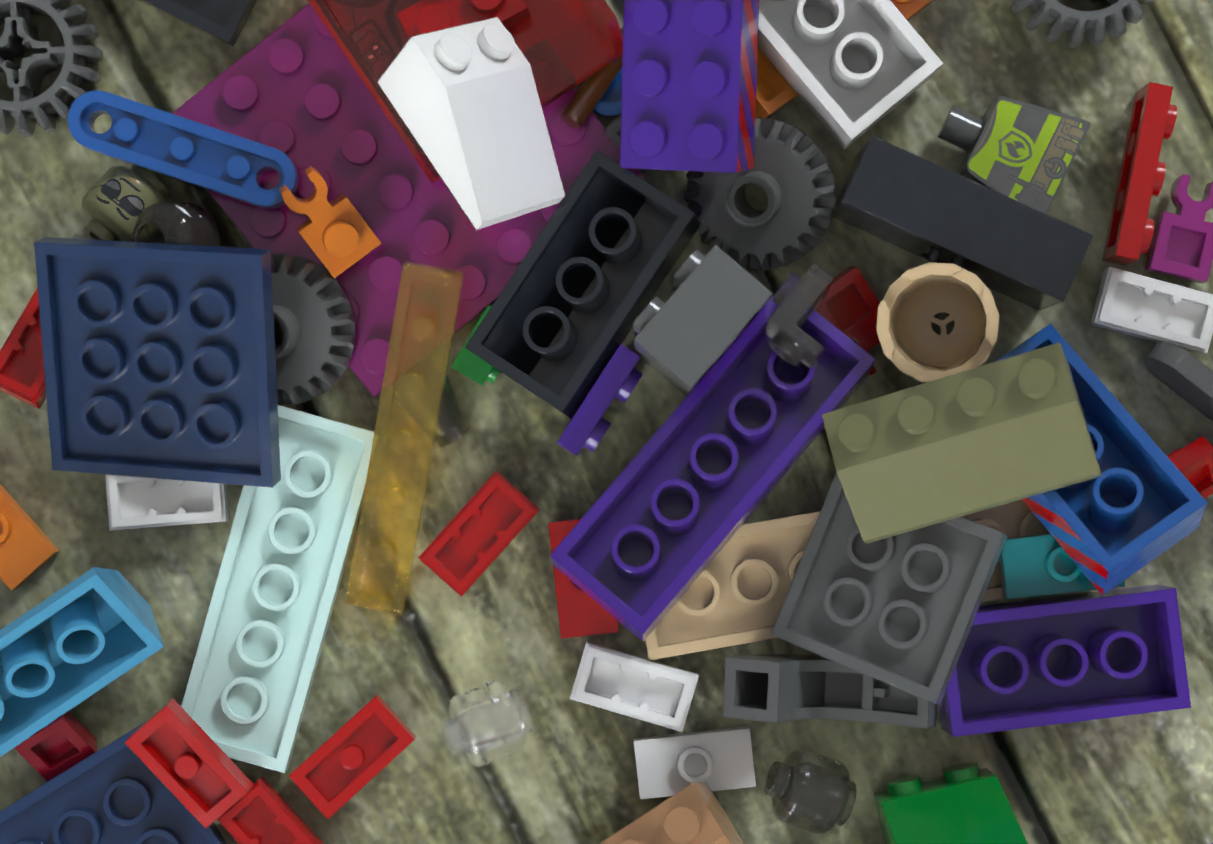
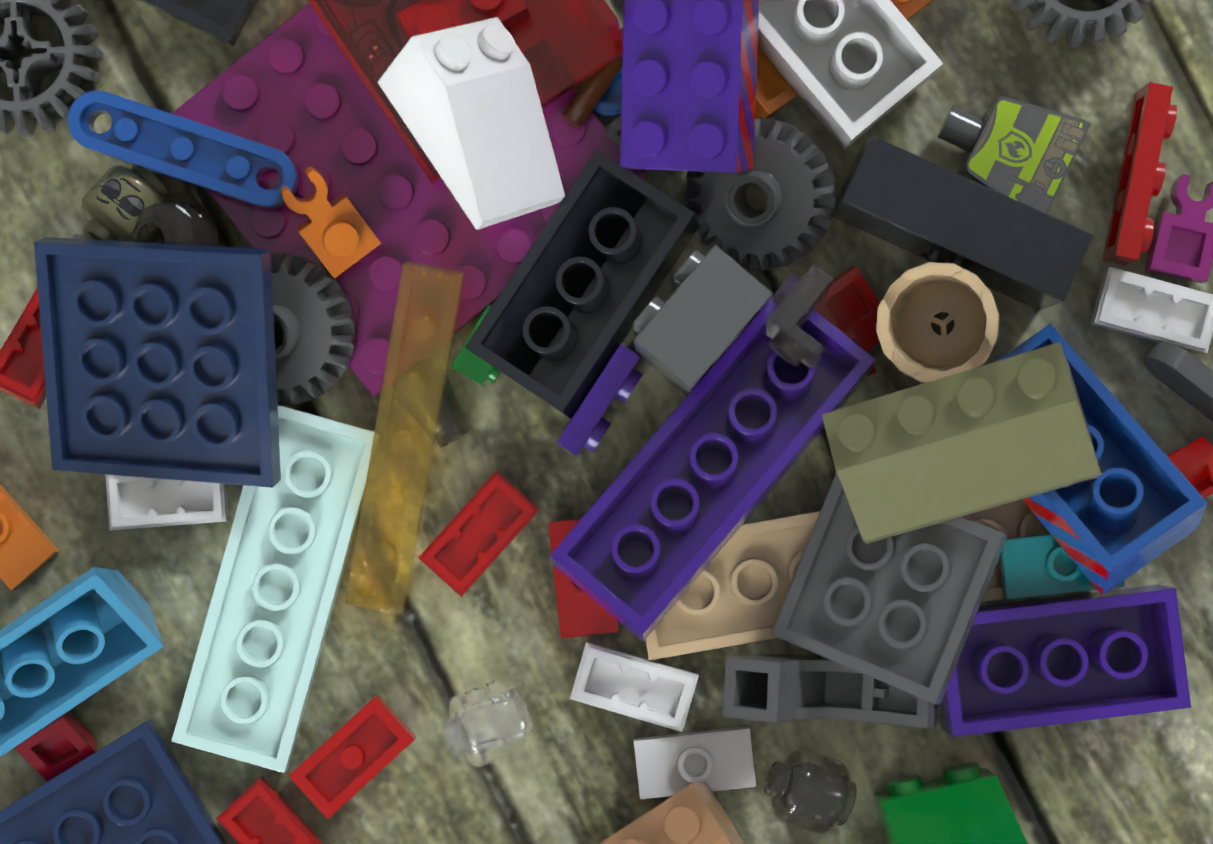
red plate [124,698,253,829] -> none

